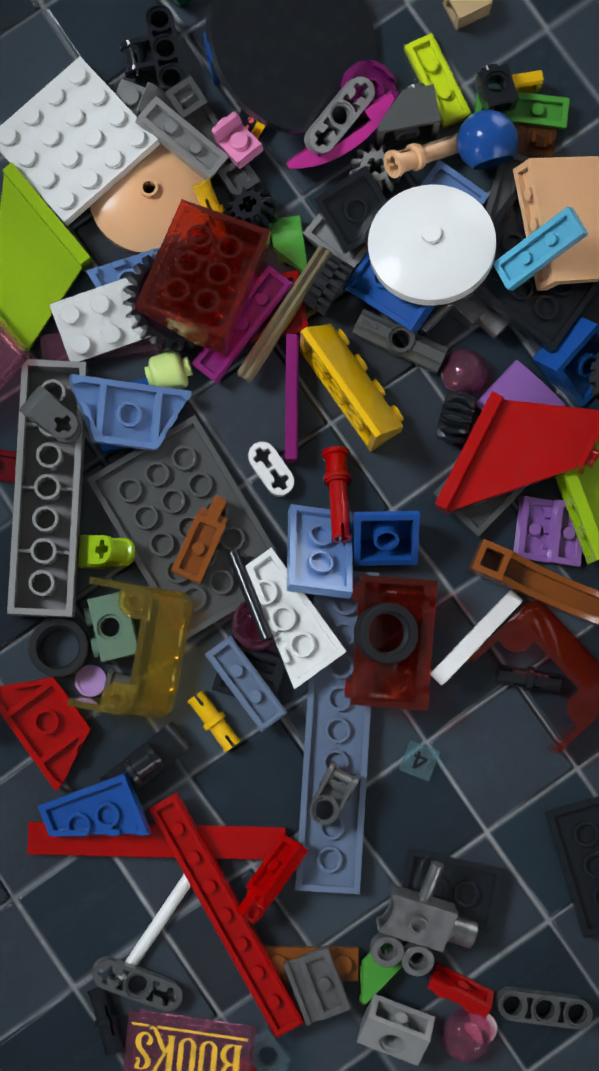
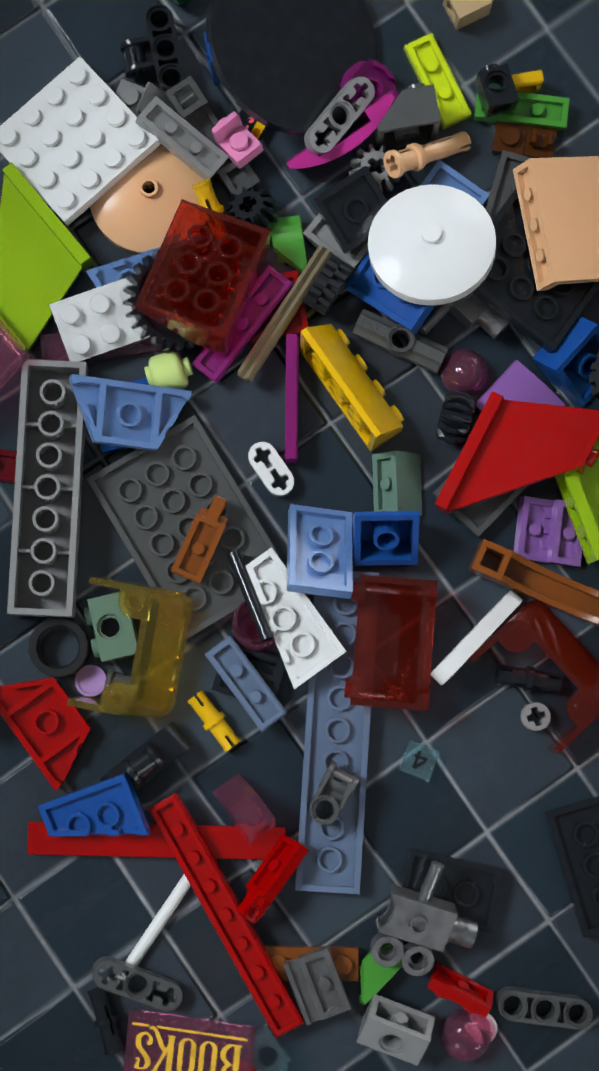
dark grey piece [19,385,82,444] -> none
lime piece [78,535,135,569] -> none
red pin [322,446,352,543] -> none
black tyre [354,603,418,664] -> none
blue helmet [457,109,519,170] -> none
medium azure plate [493,206,589,291] -> none
none -> clear pink slope [212,773,275,845]
none -> sand green panel [372,451,422,516]
none -> light grey bush [520,702,551,731]

